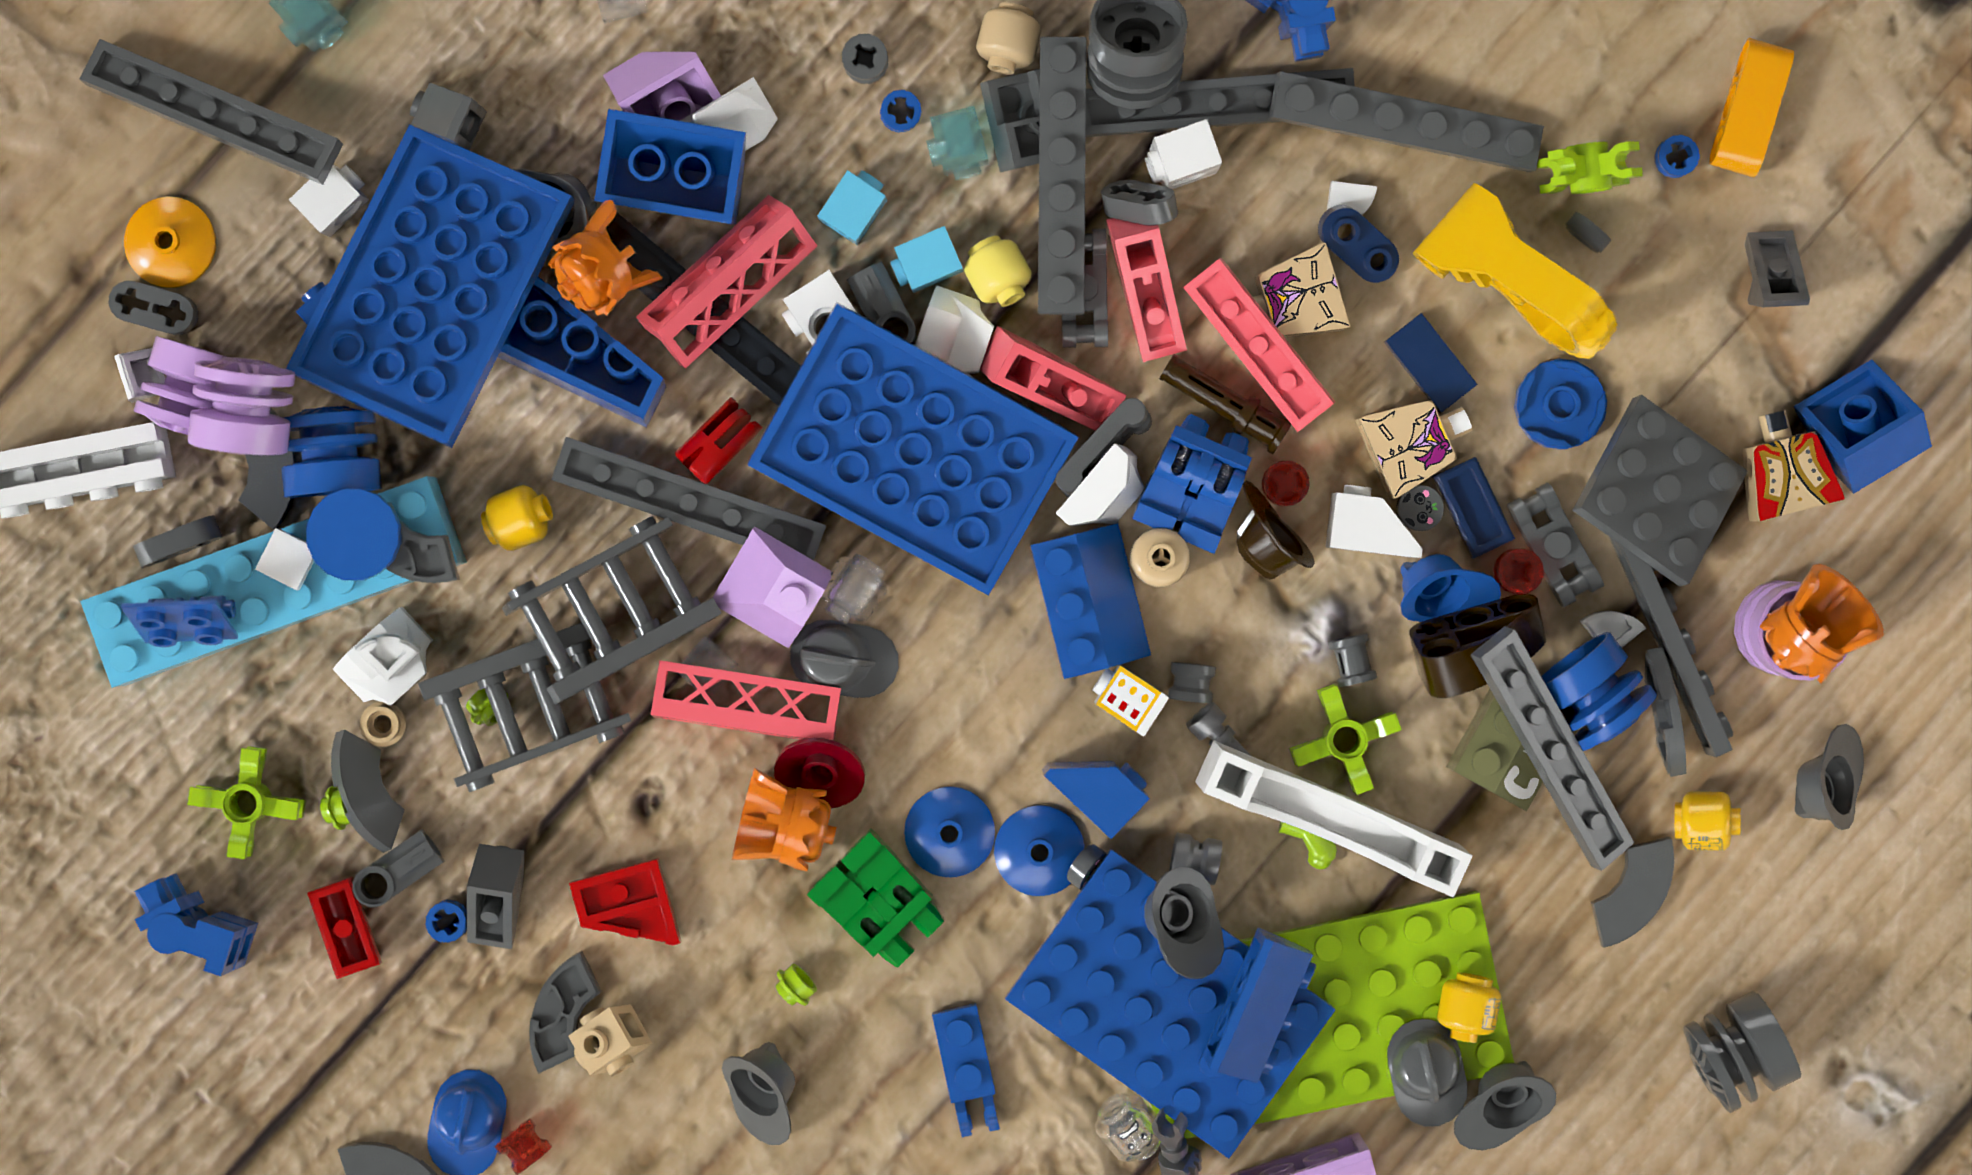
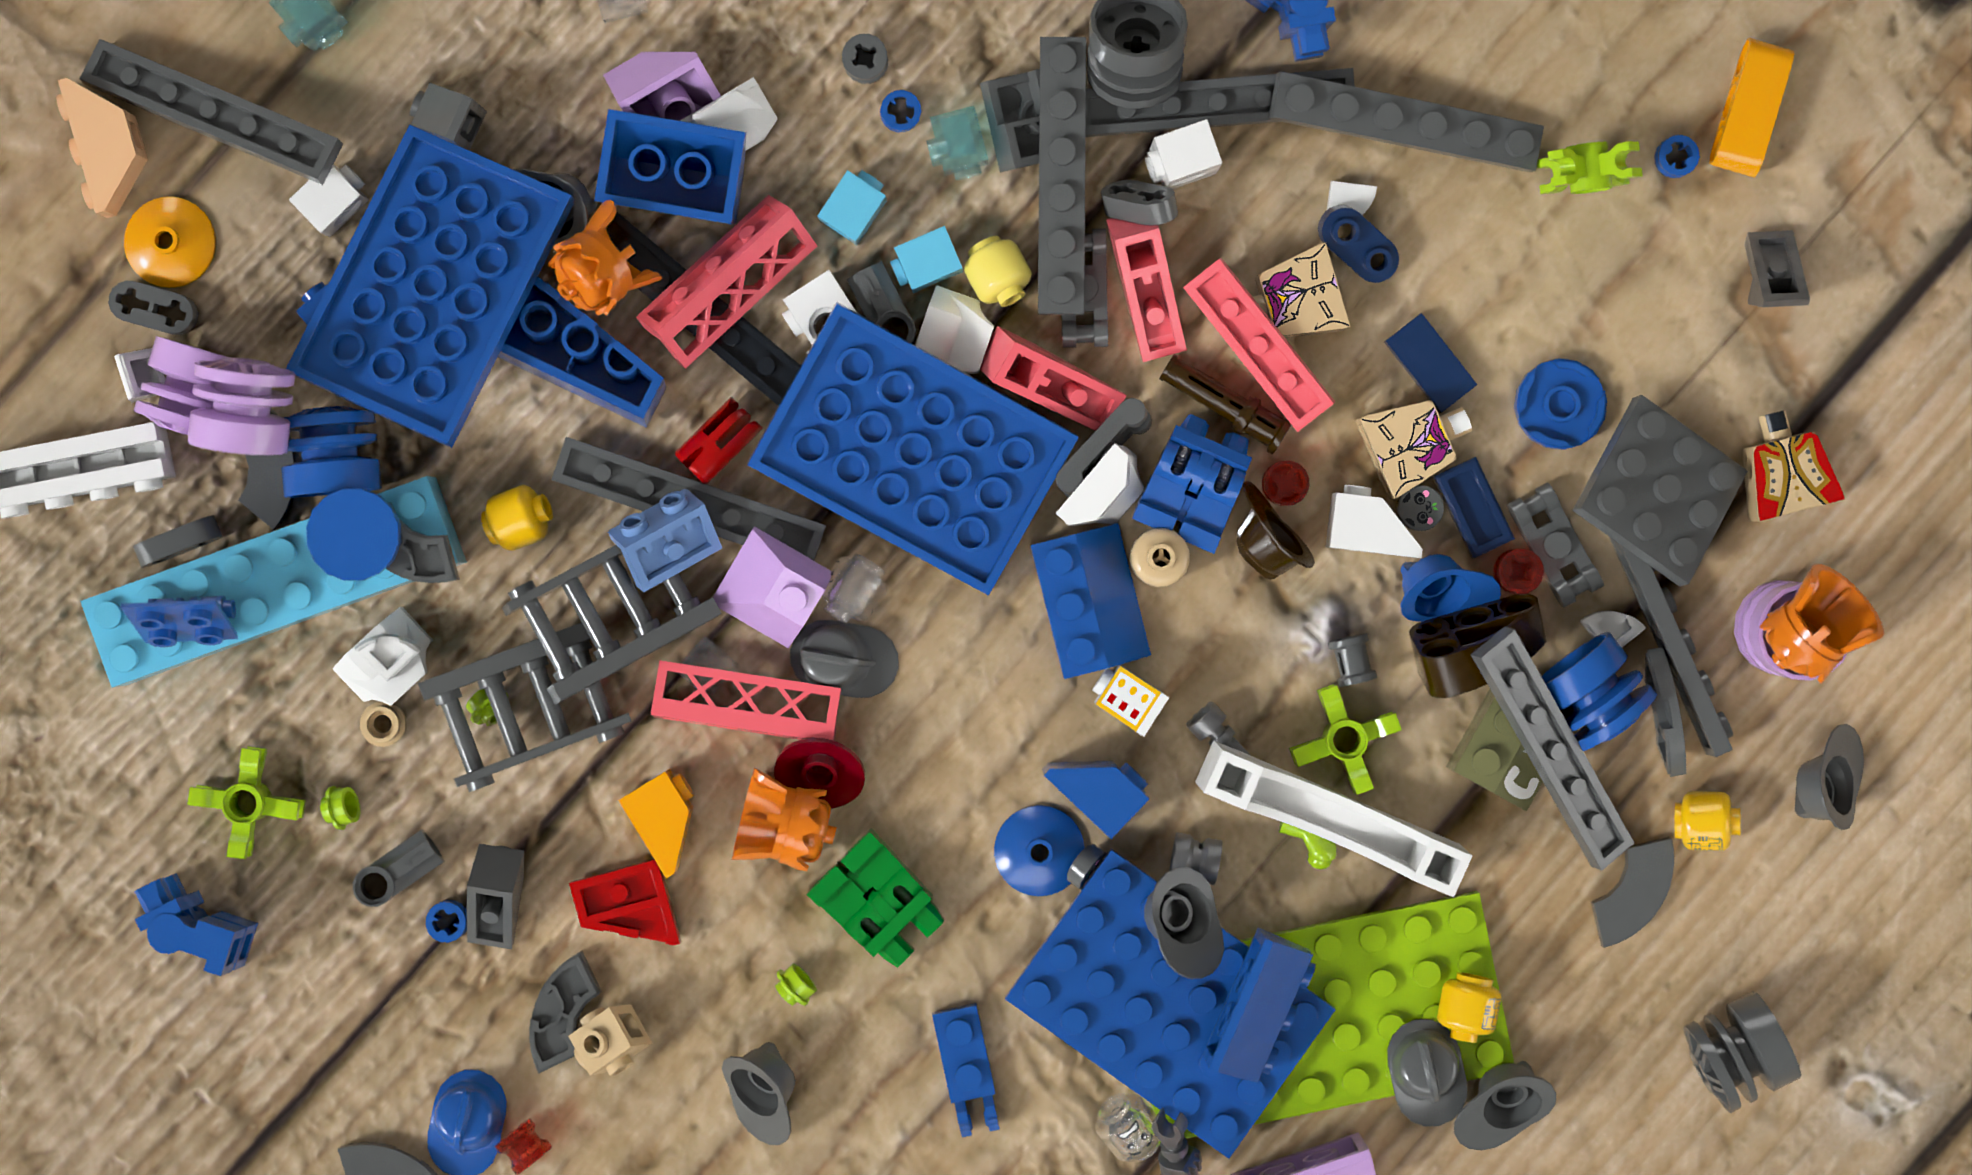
white tile [255,528,314,590] -> none
red brick [307,877,382,979] -> none
dark grey tile [331,729,405,853] -> none
blue dish [904,786,995,877] -> none
tan head [976,2,1041,75] -> none
dark grey wheel [1168,662,1216,703] -> none
yellow arm [1413,183,1618,359] -> none
dark grey tile [1565,212,1611,253] -> none
blue slope [1794,359,1932,494] -> none
none -> light nougat slope [56,78,148,218]
none -> medium blue bracket [608,489,722,593]
none -> light orange slope [618,768,694,878]

